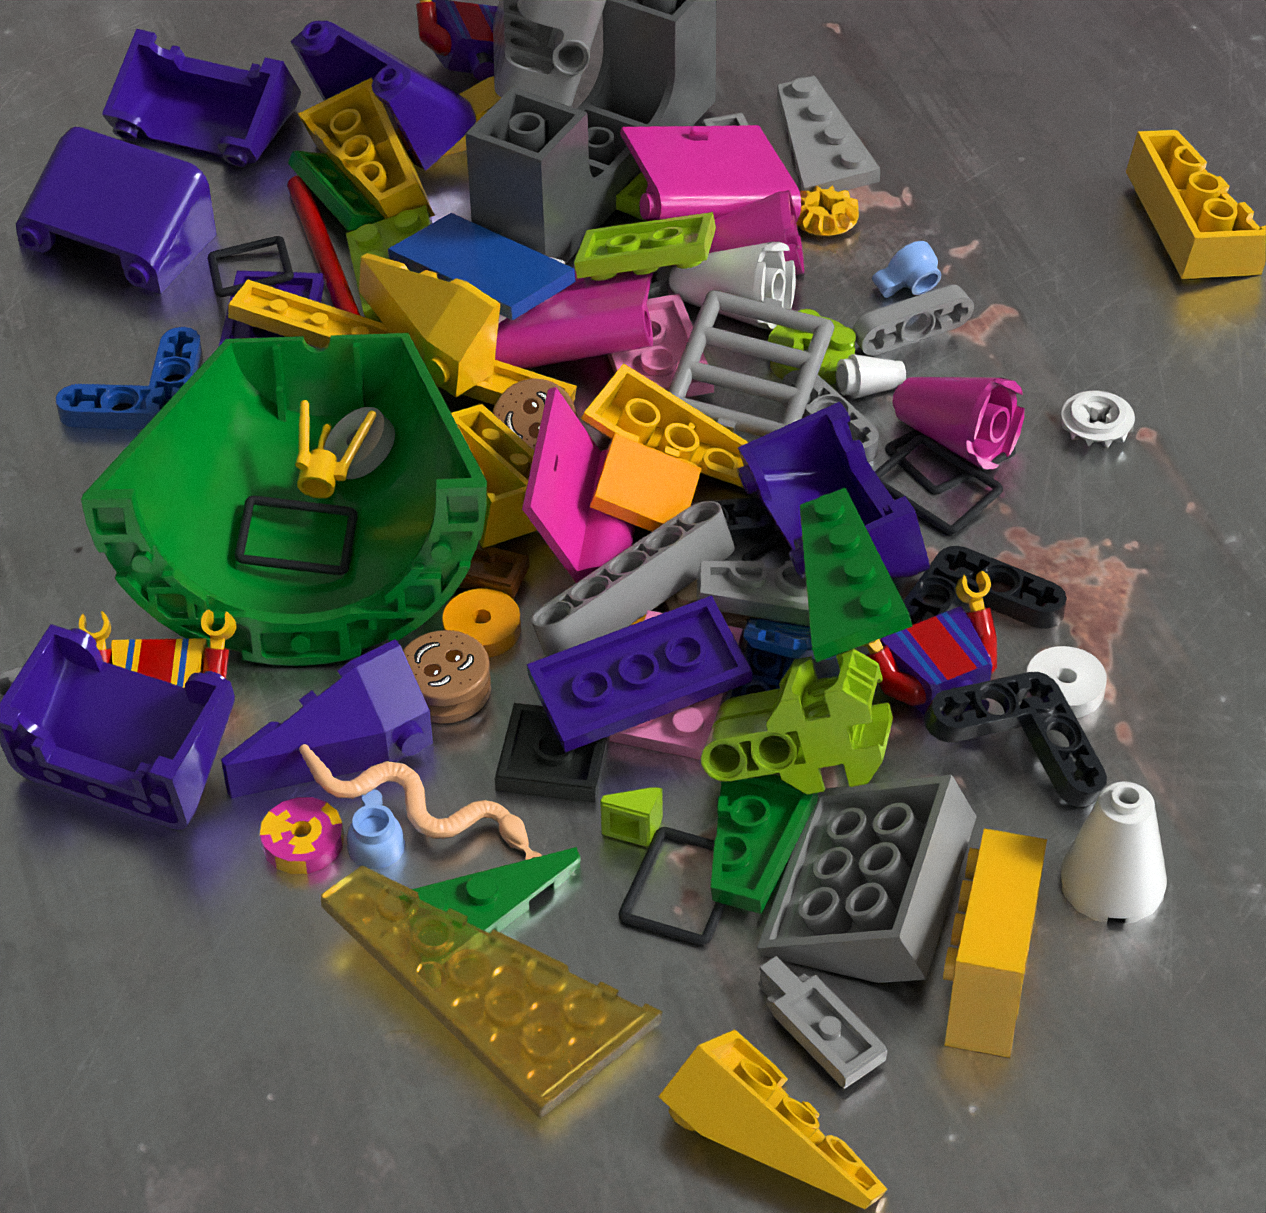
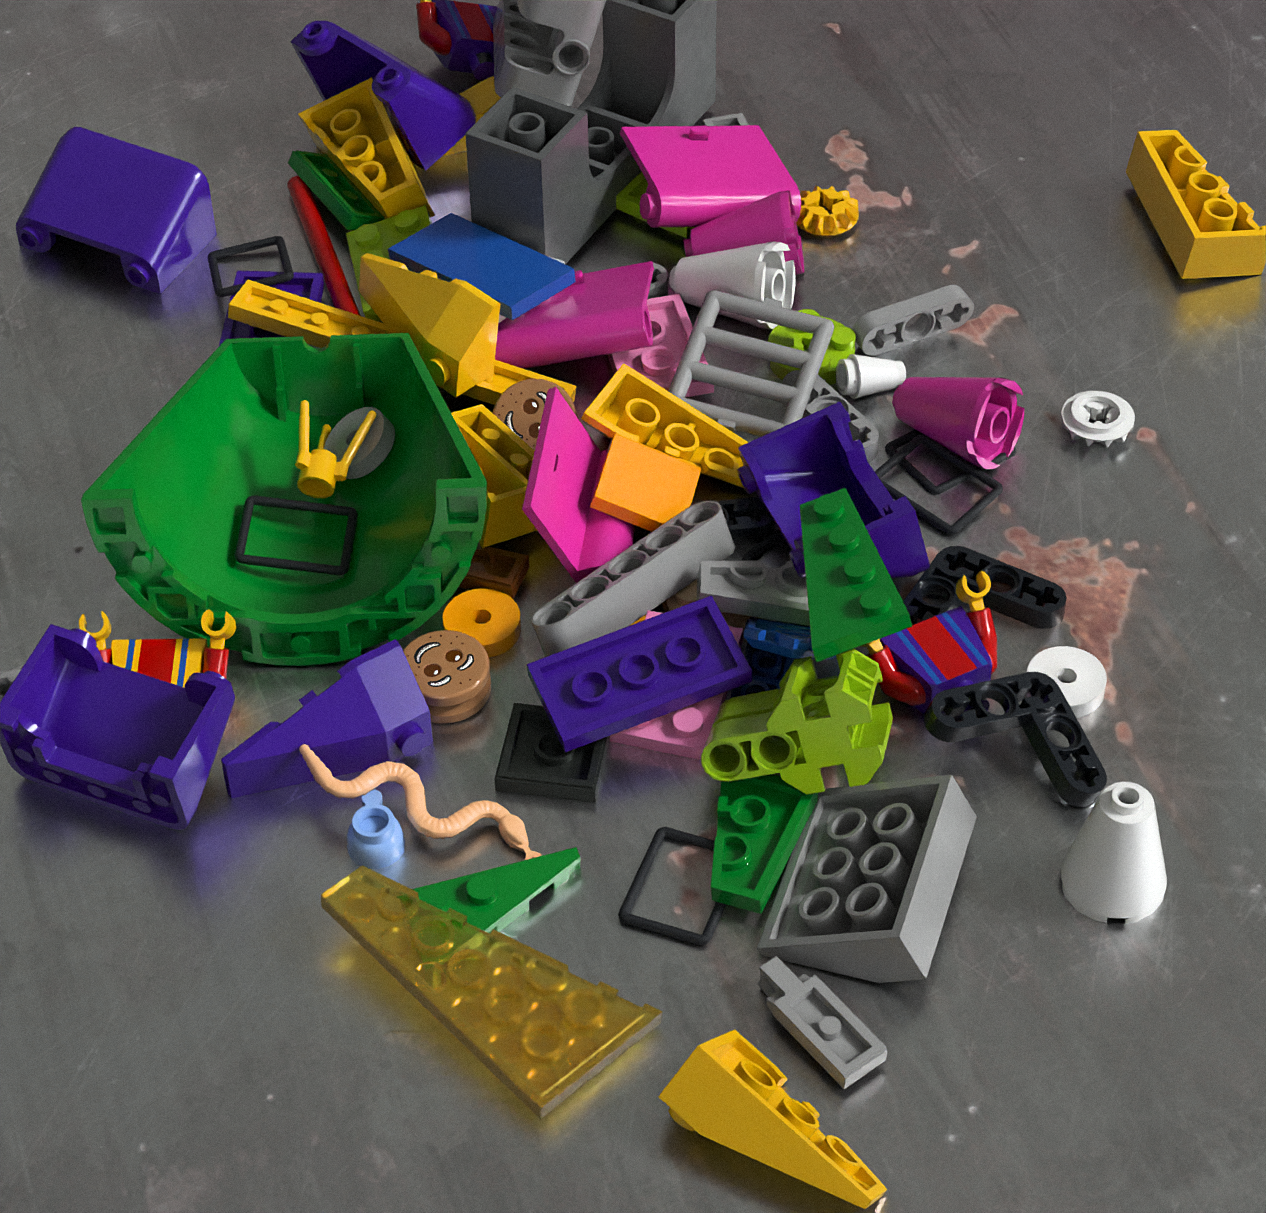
blue beam [56,327,203,430] -> none
dark purple windscreen [102,29,301,167] -> none
piece [260,797,344,874] -> none
lime plate [574,212,716,281] -> none
lime slope [600,787,663,847] -> none
light grey wing [777,76,880,192] -> none
light blue piece [872,241,942,298] -> none
yellow wedge [943,828,1047,1058] -> none

